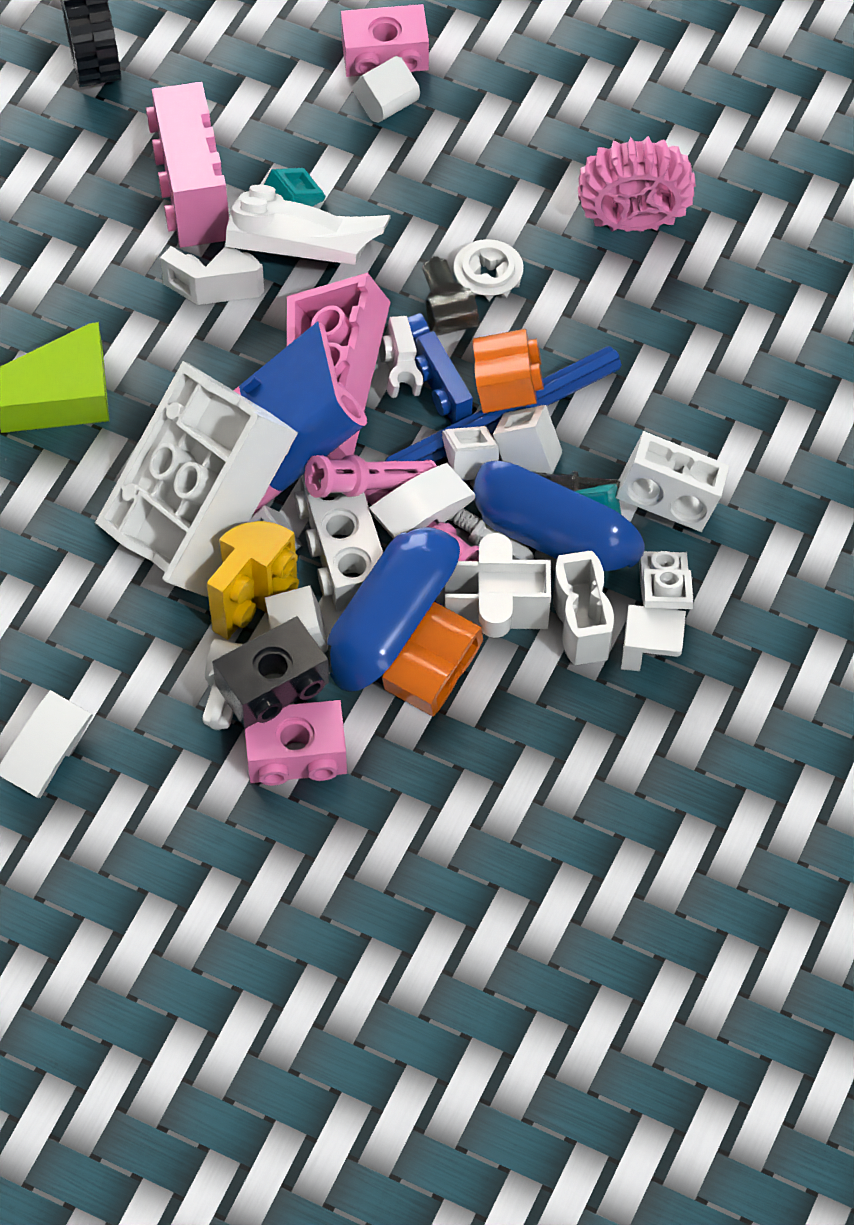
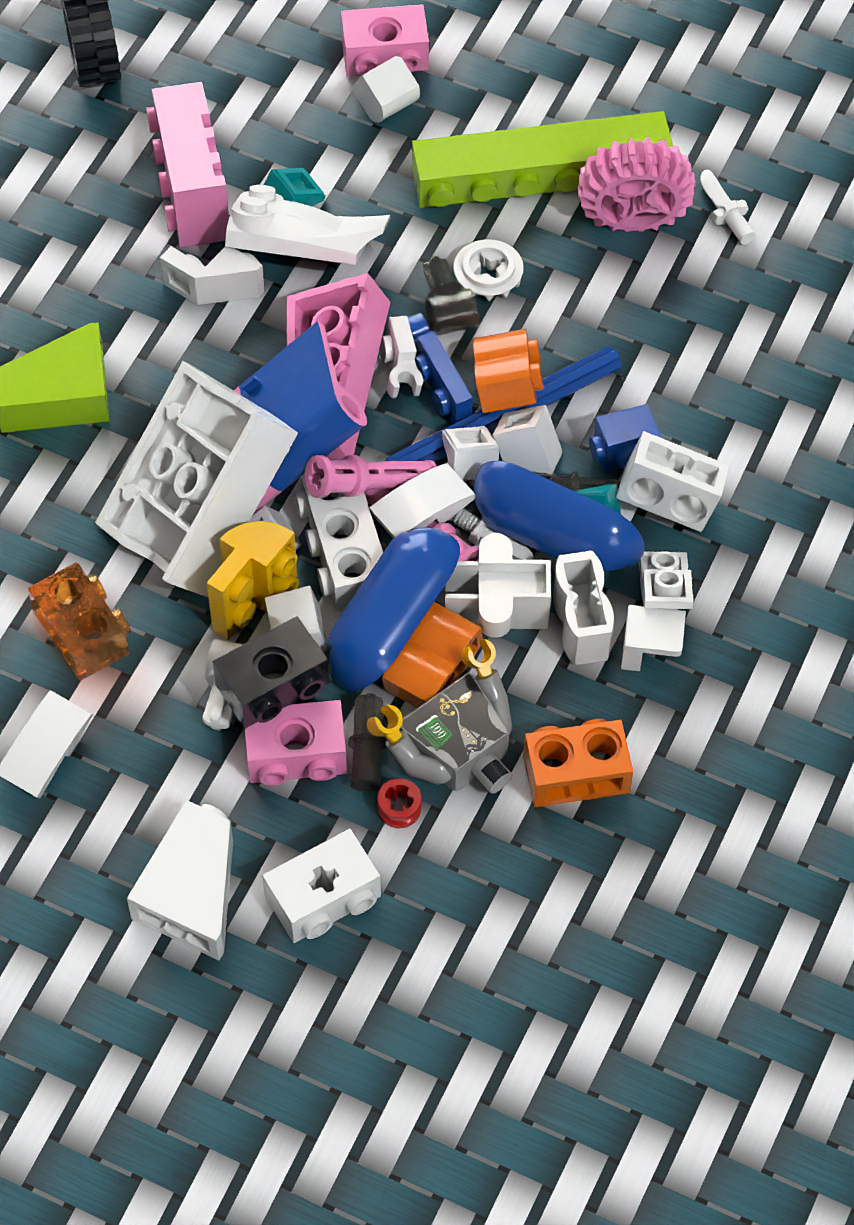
none -> clear orange brick [27,562,131,681]
none -> white slope [127,800,233,961]
none -> white brick [262,829,381,943]
none -> clear smoke axle [348,693,387,791]
none -> torso [367,639,513,794]
none -> red bush [377,778,422,829]
none -> lime brick [412,111,673,208]
none -> orange brick [523,719,633,808]
none -> brick [589,404,663,472]
none -> white piece [700,170,756,245]

